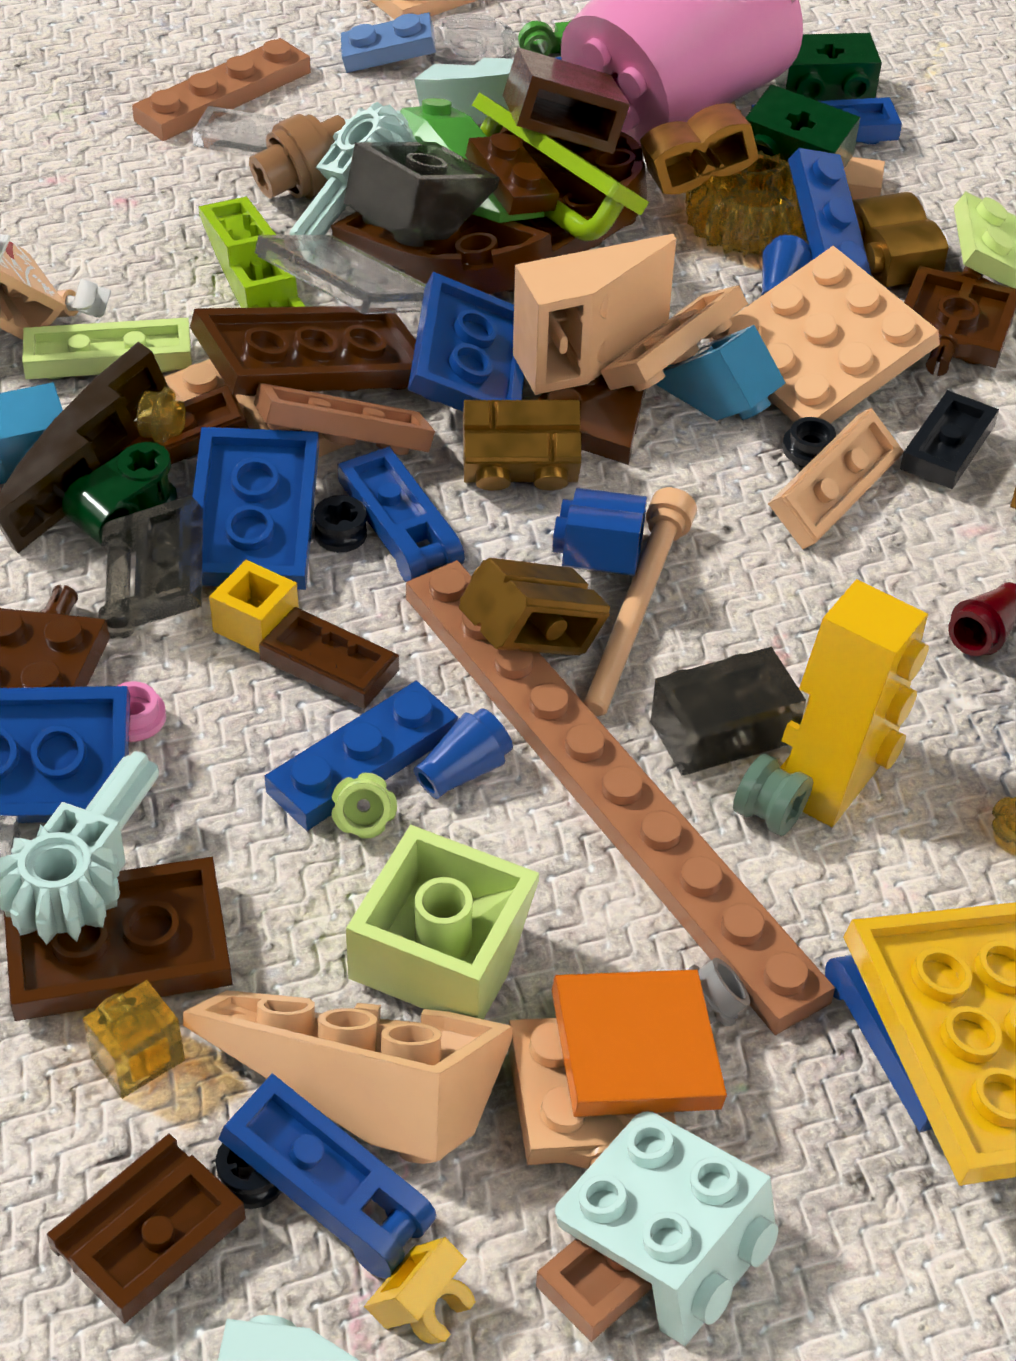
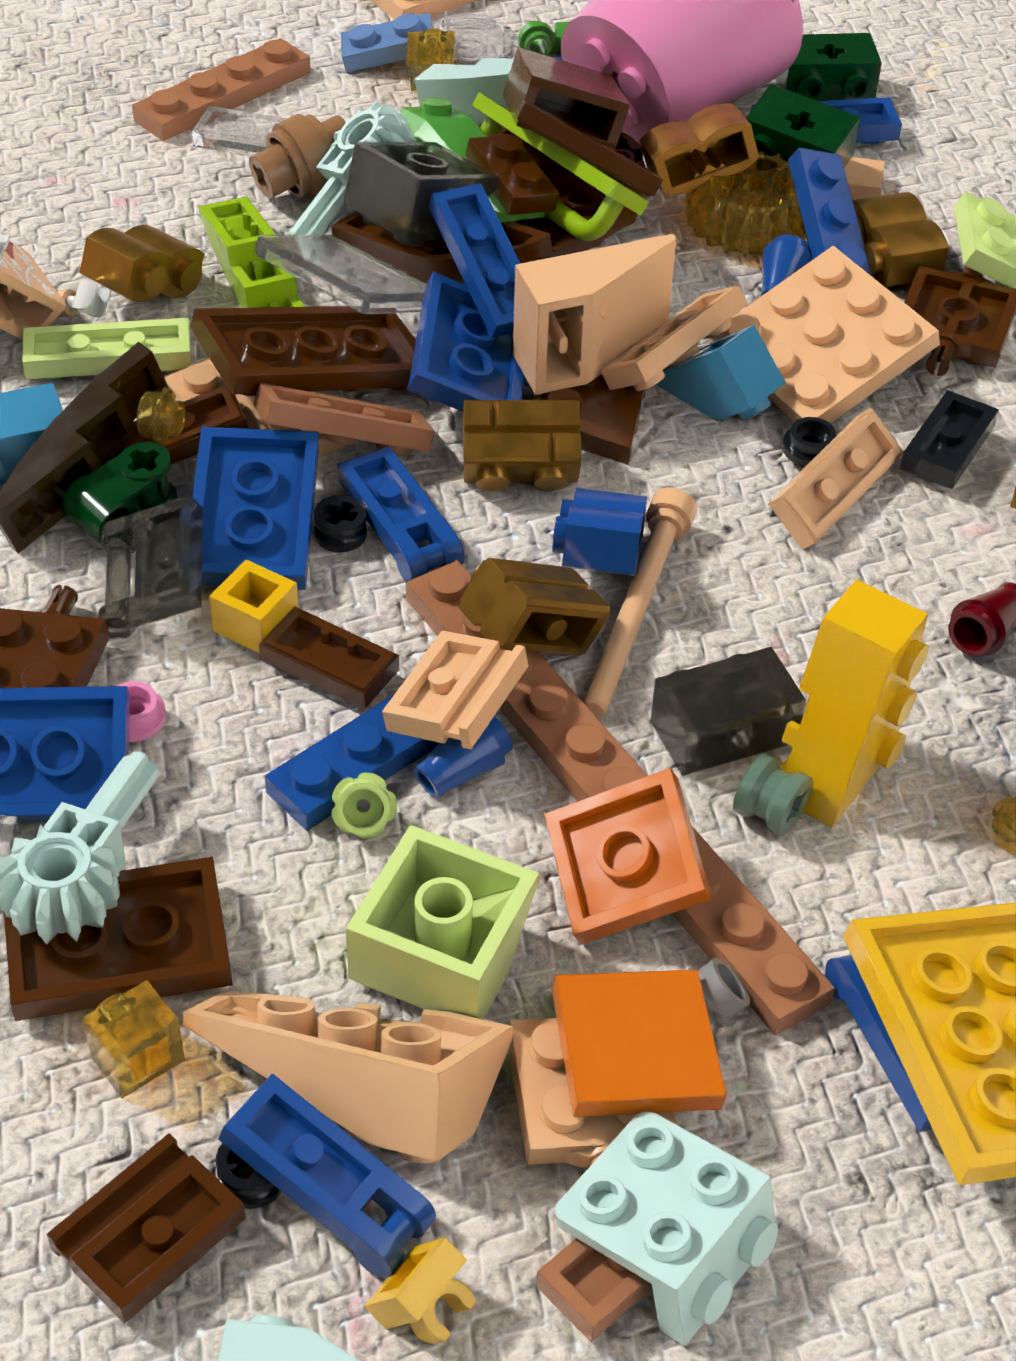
none -> pearl gold brick [79,225,204,302]
none -> light nougat plate [382,630,528,749]
none -> clear yellow plate [406,28,459,91]
none -> blue plate [429,183,521,338]
none -> reddish brown tile [514,98,663,197]
none -> orange plate [544,768,712,945]

